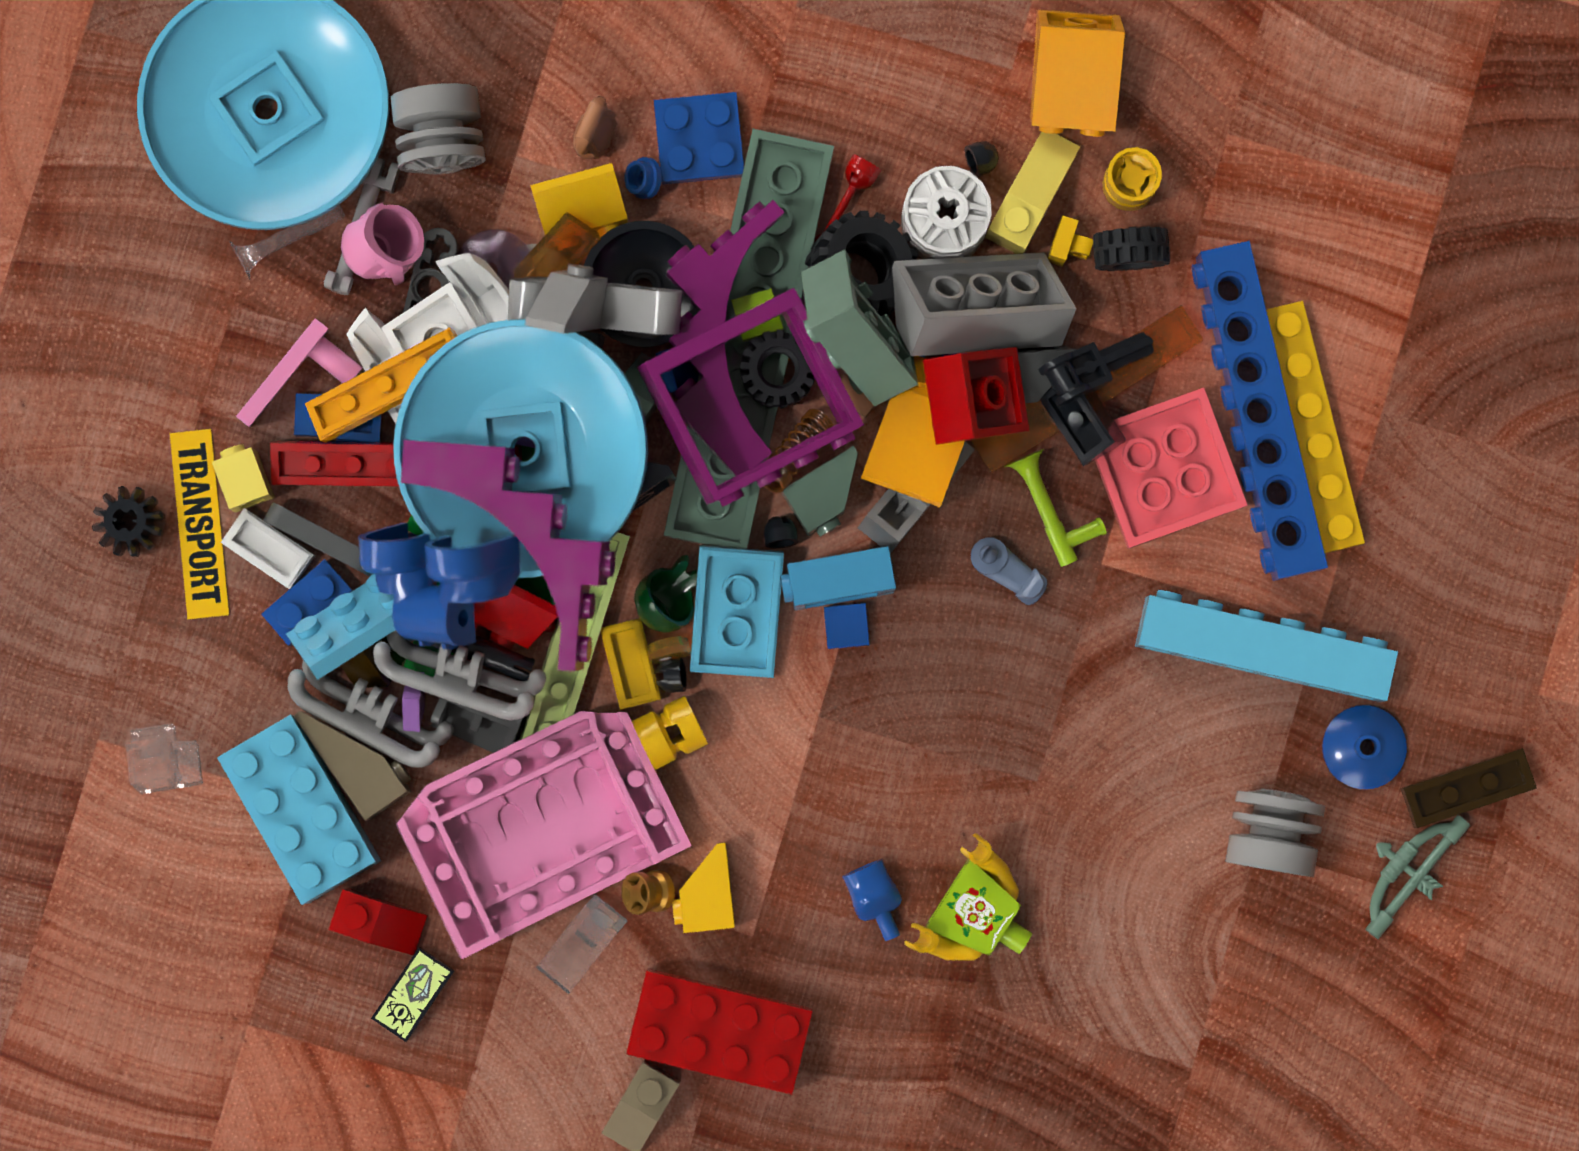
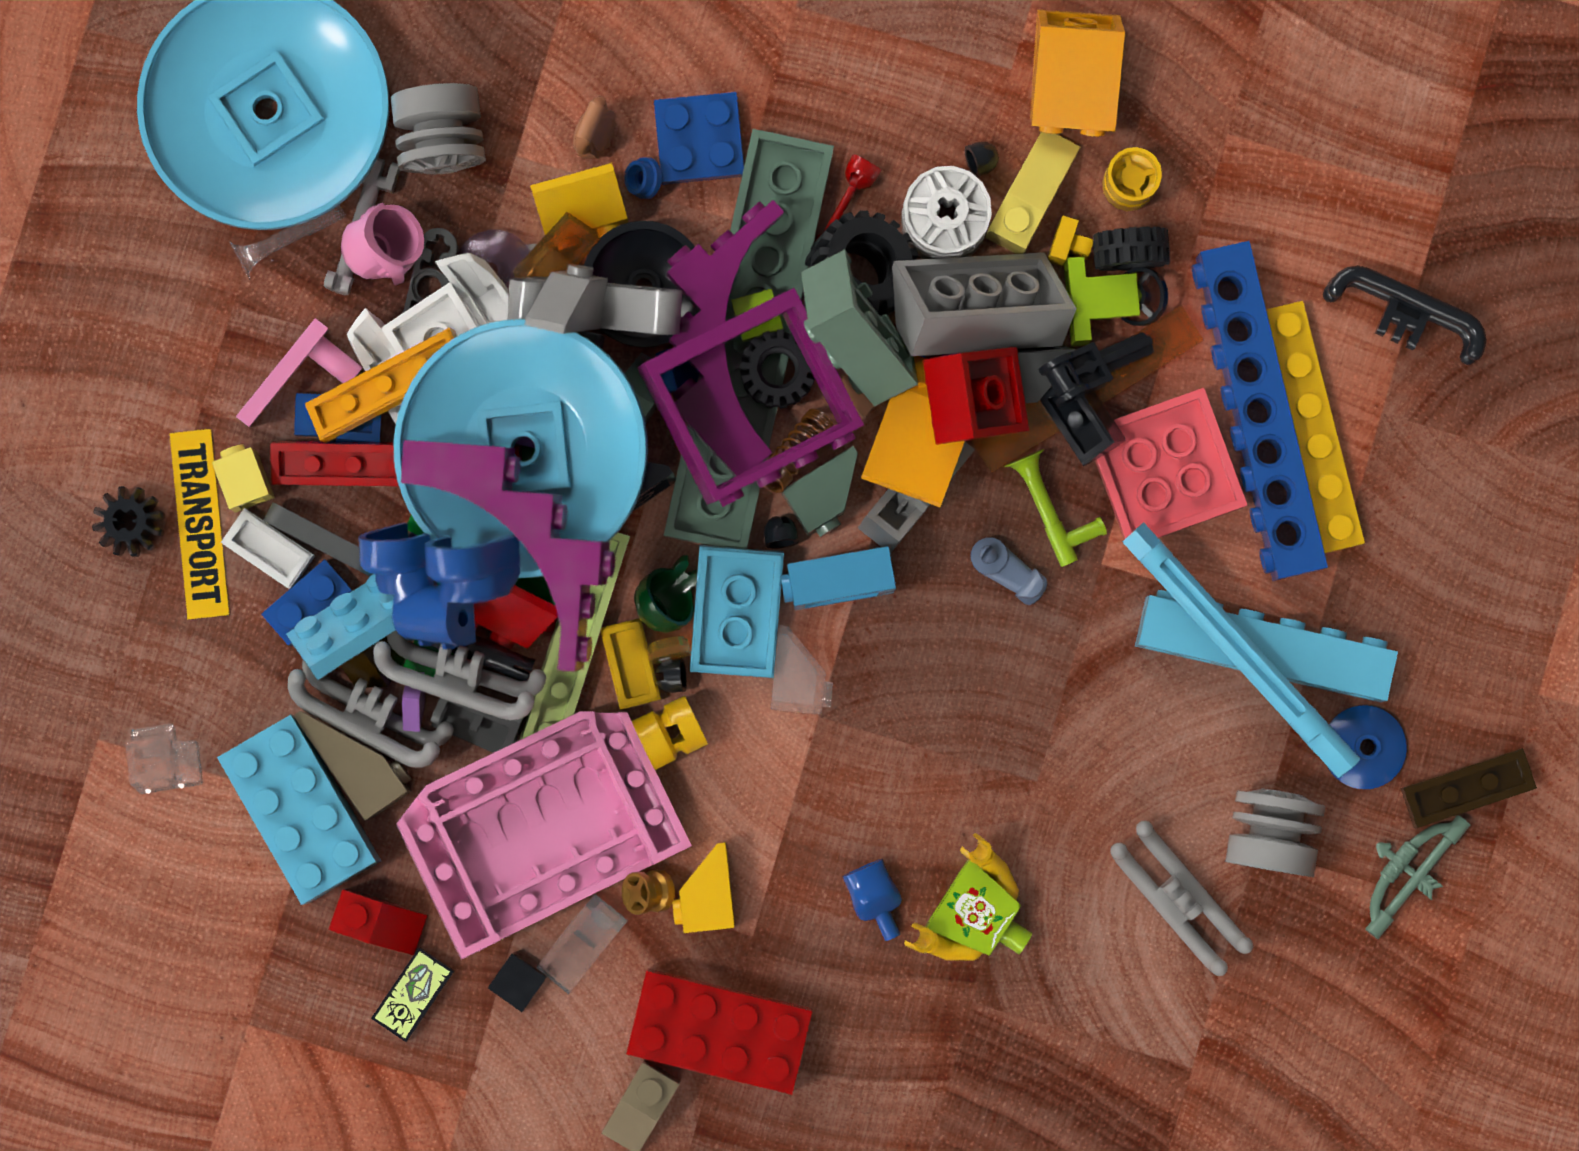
blue tile [824,603,869,649] -> none
none -> black tile [488,953,547,1012]
none -> clear slope [771,625,833,715]
none -> lime piece [1064,257,1168,347]
none -> light grey piece [1110,821,1254,976]
none -> medium azure piece [1122,522,1360,778]
none -> black piece [1323,265,1487,365]

